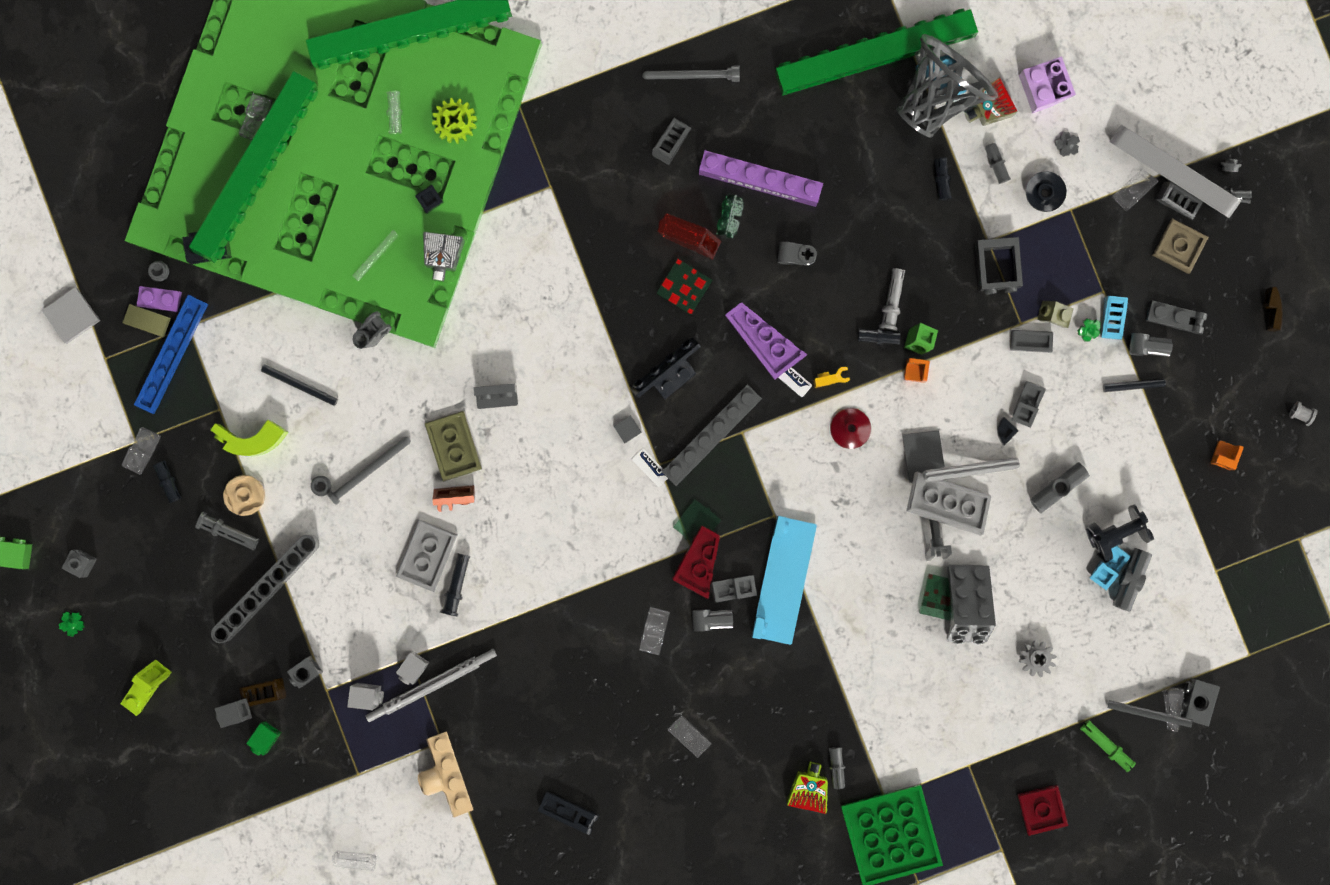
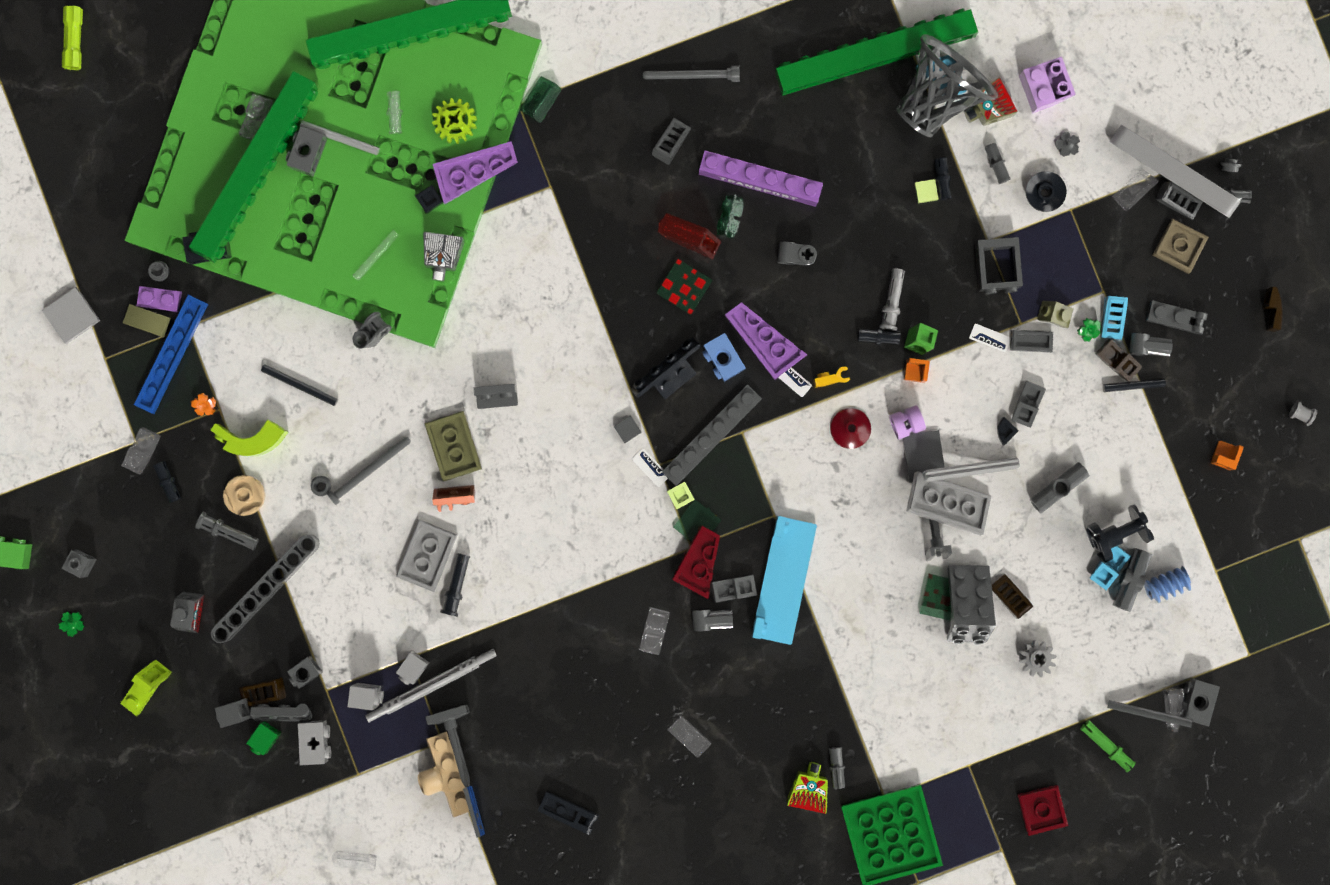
none -> lime axle [62,6,83,70]
none -> dark grey torso [170,592,204,633]
none -> orange plant [191,393,216,416]
none -> dark grey plate [250,704,313,721]
none -> dark grey brick [286,126,327,177]
none -> light grey brick [298,720,331,765]
none -> light grey bar [300,120,380,155]
none -> dark grey piece [425,705,485,838]
none -> medium lavender wing [433,141,518,204]
none -> clear green slope [519,76,561,123]
none -> yellowish green tile [667,482,695,509]
none -> medium blue brick [702,333,746,382]
none -> lavender wheel [889,405,926,440]
none -> yellowish green tile [914,179,938,203]
none -> white sticker [969,324,1011,352]
none -> dark brown slope [992,574,1033,619]
none -> dark brown slope [1095,339,1142,382]
none -> medium blue piece [1144,566,1191,603]

